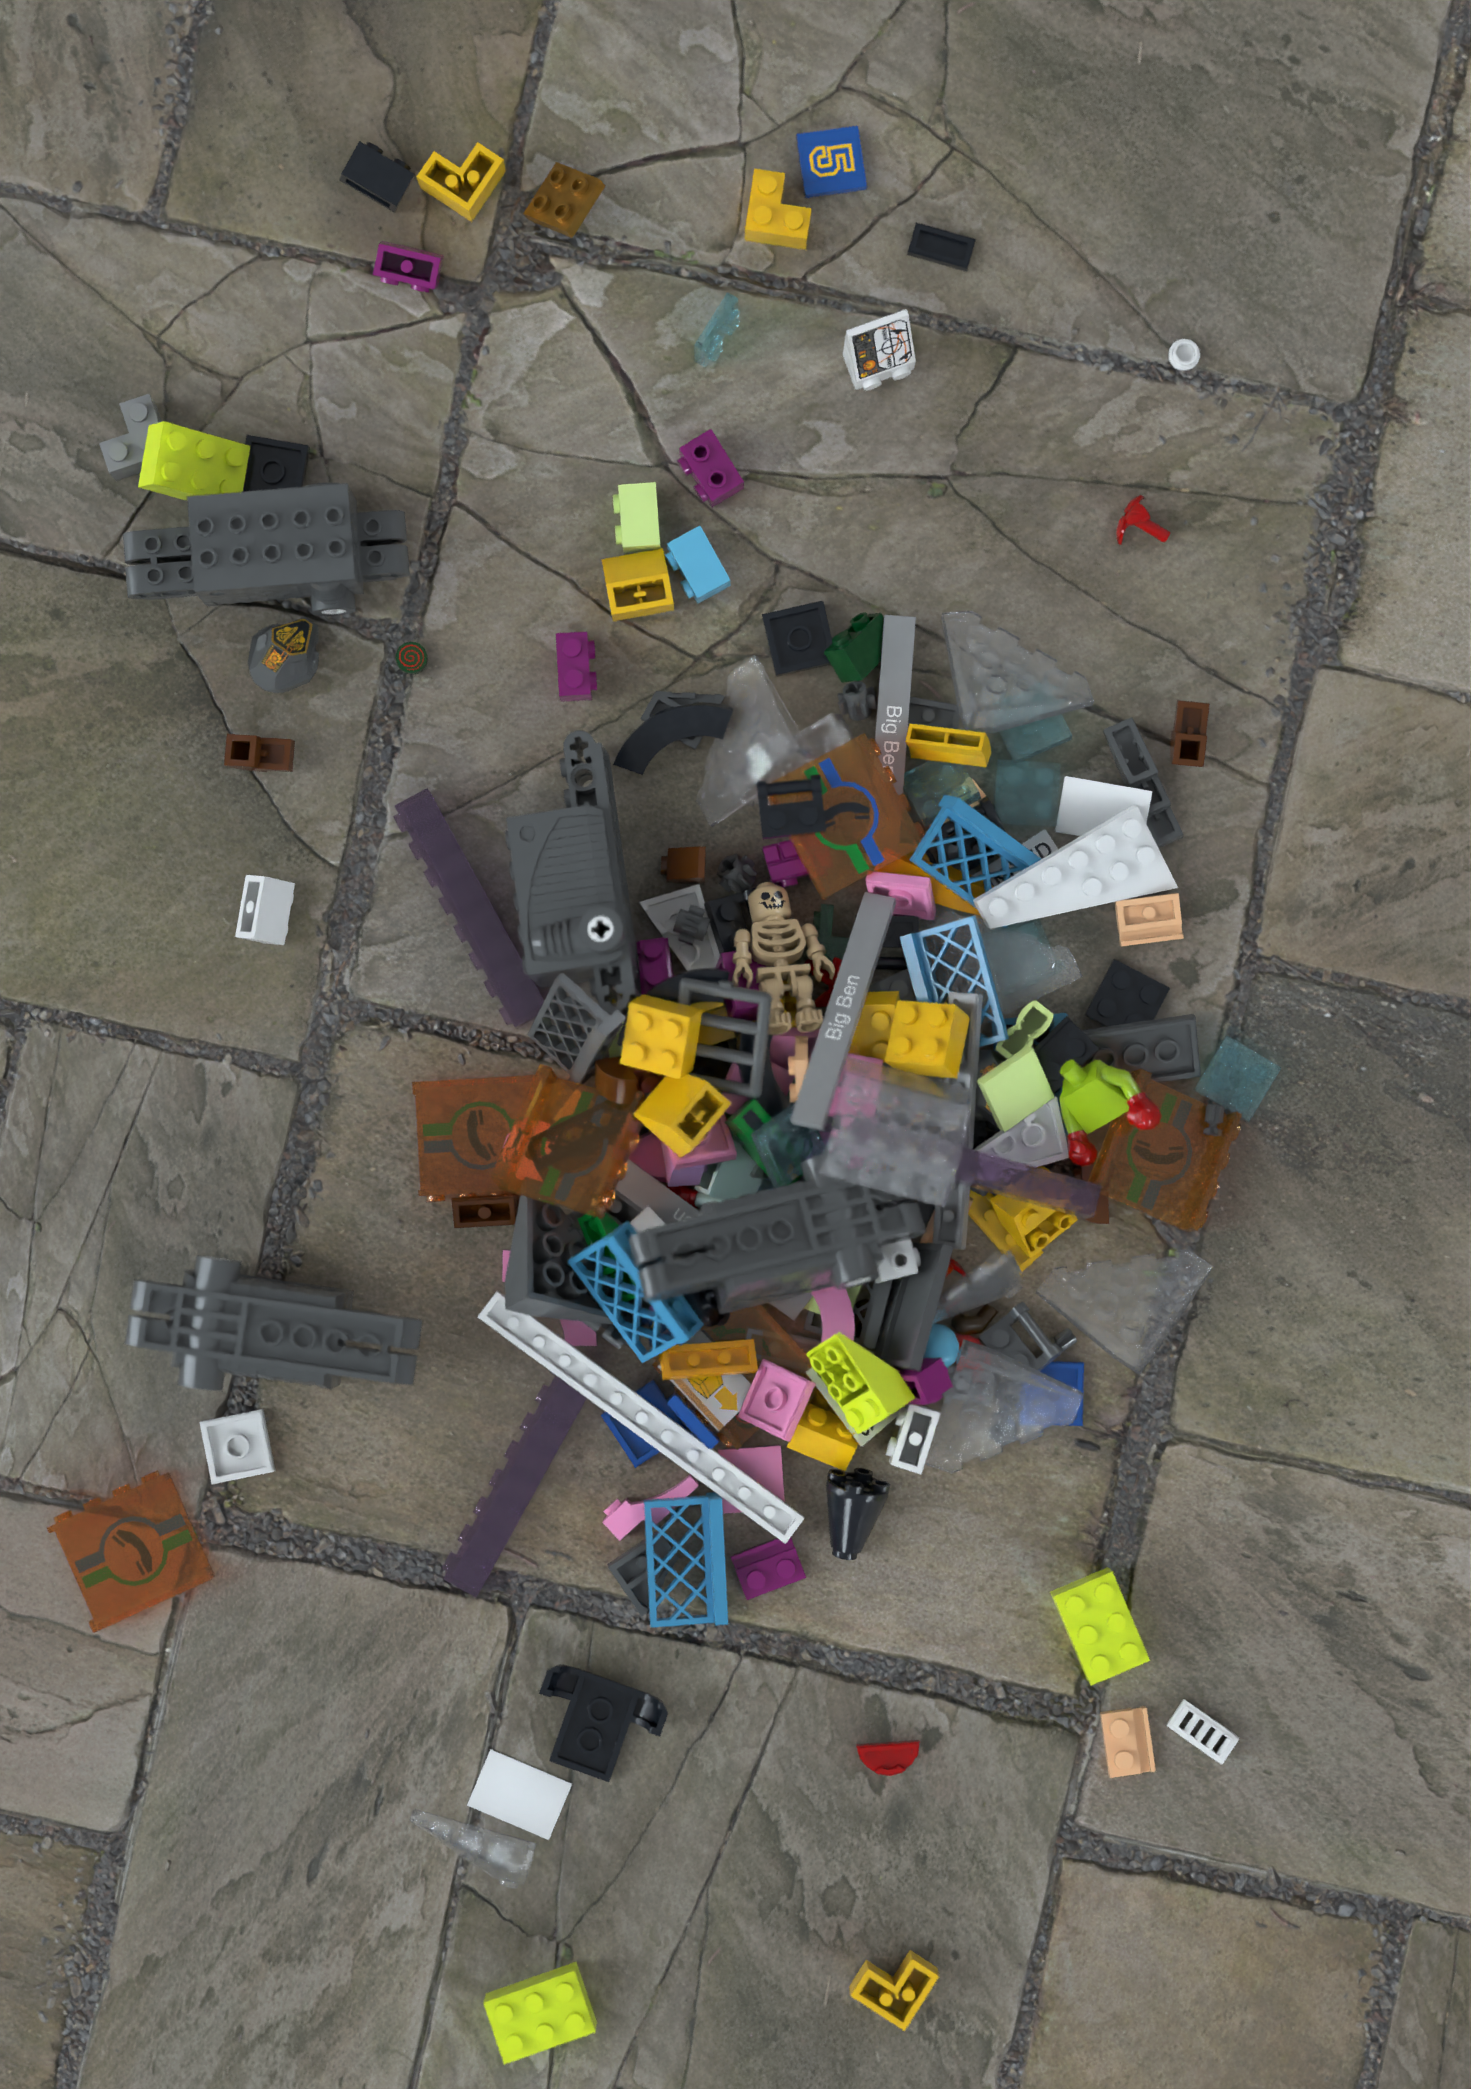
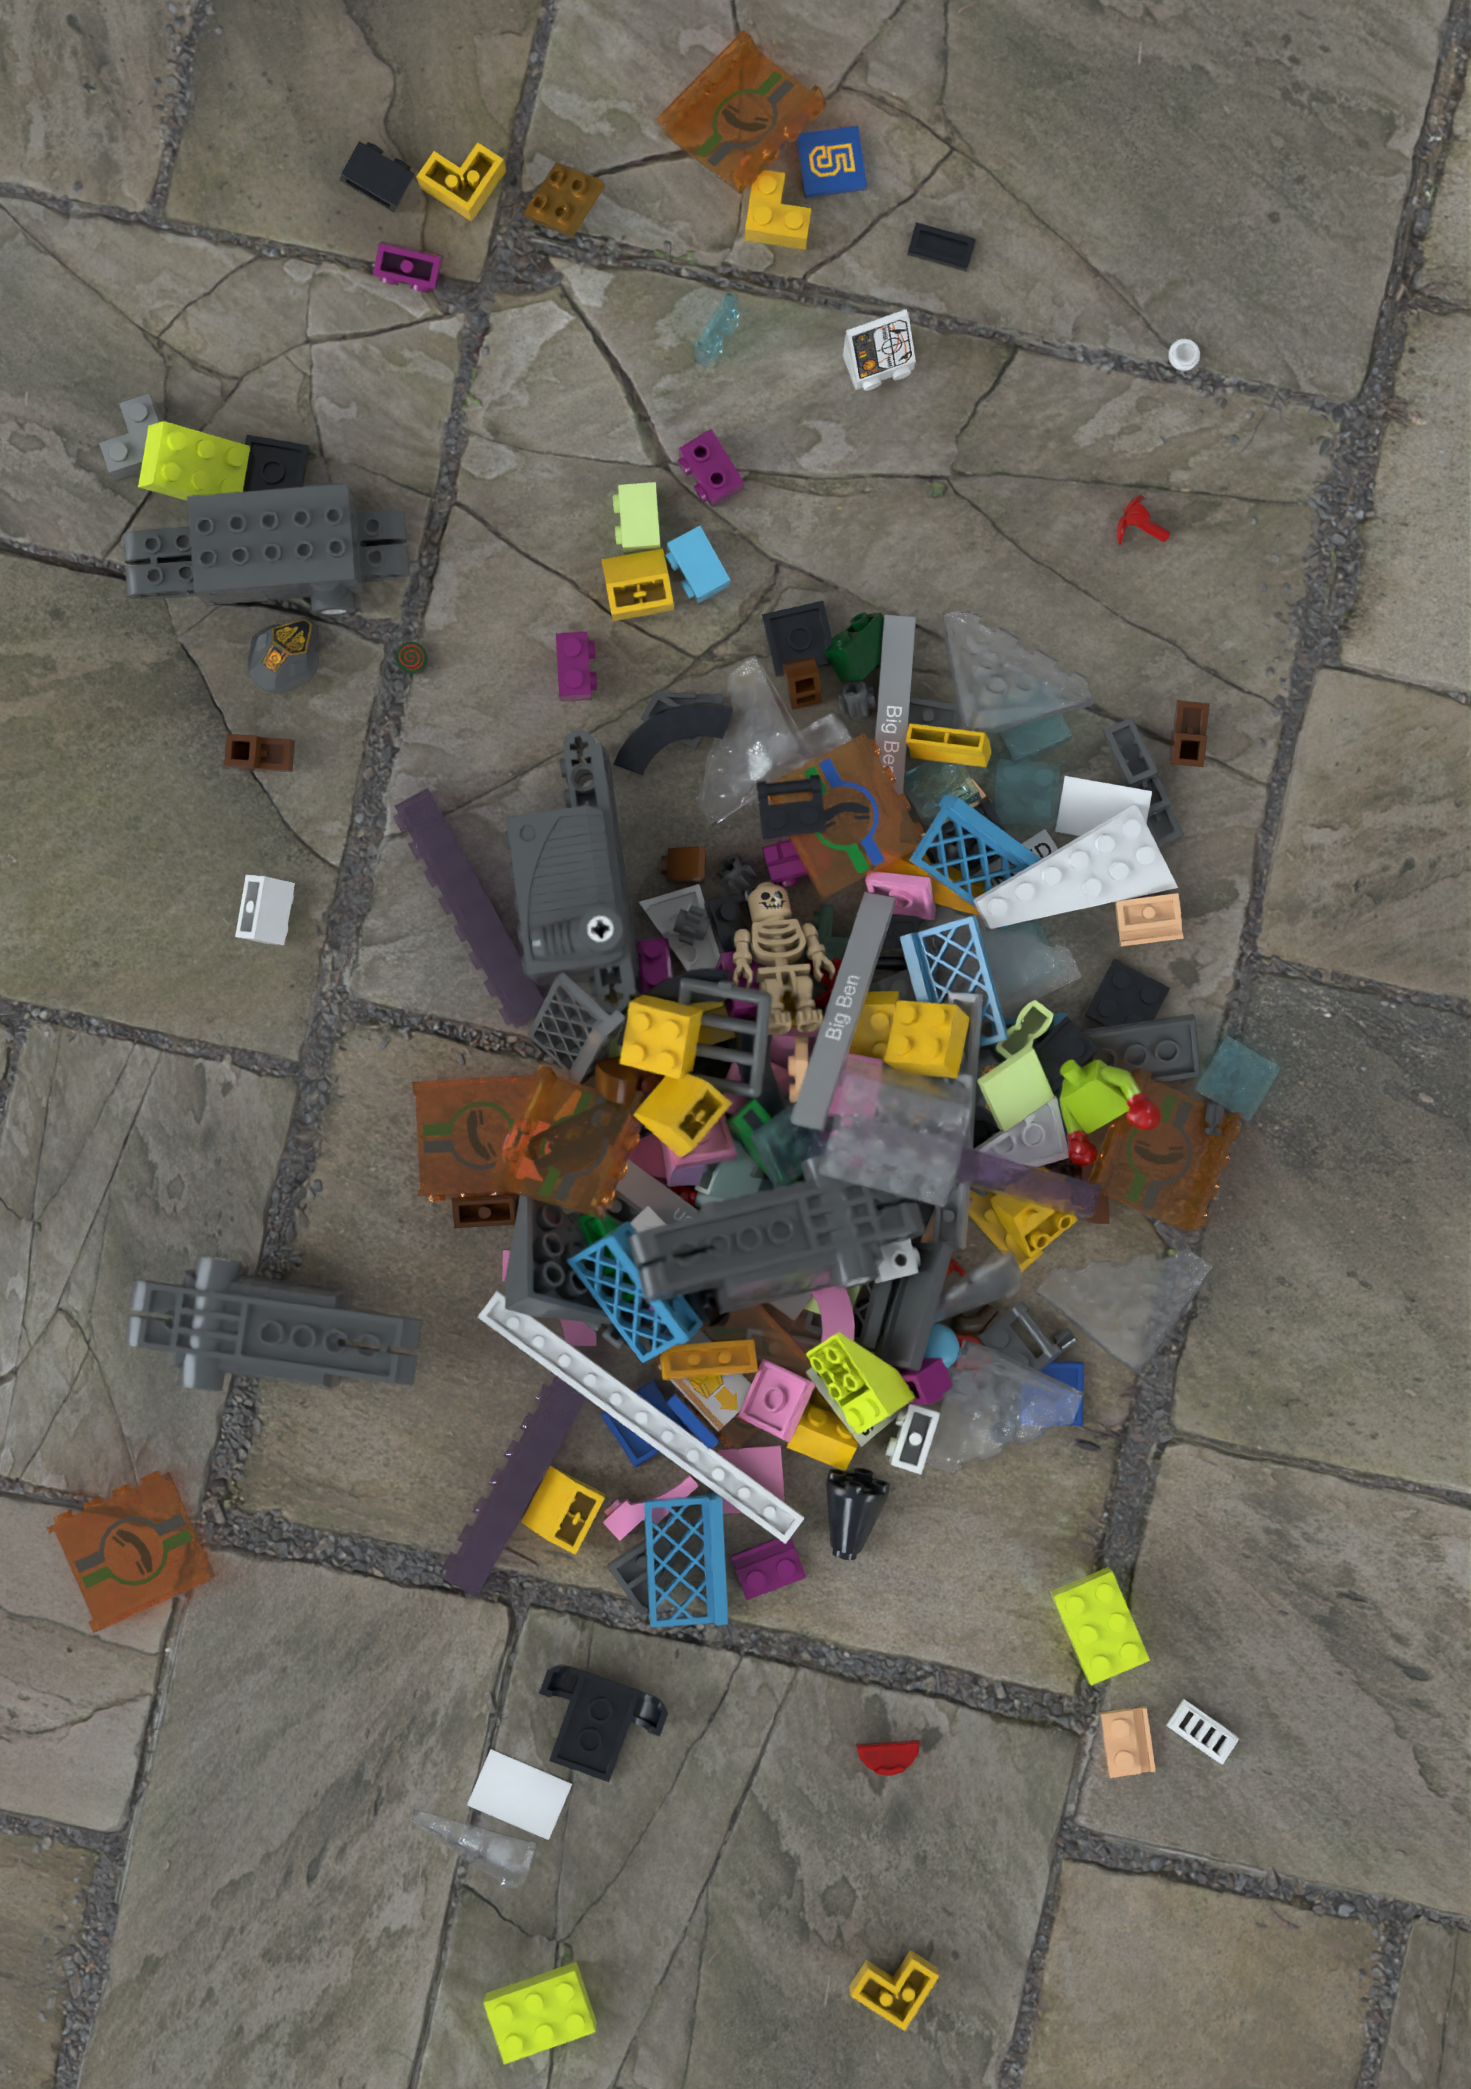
white tile [199,1409,275,1484] -> none
none -> yellow slope [521,1465,606,1555]
none -> clear orange panel [656,30,827,194]
none -> reddish brown brick [782,657,822,710]

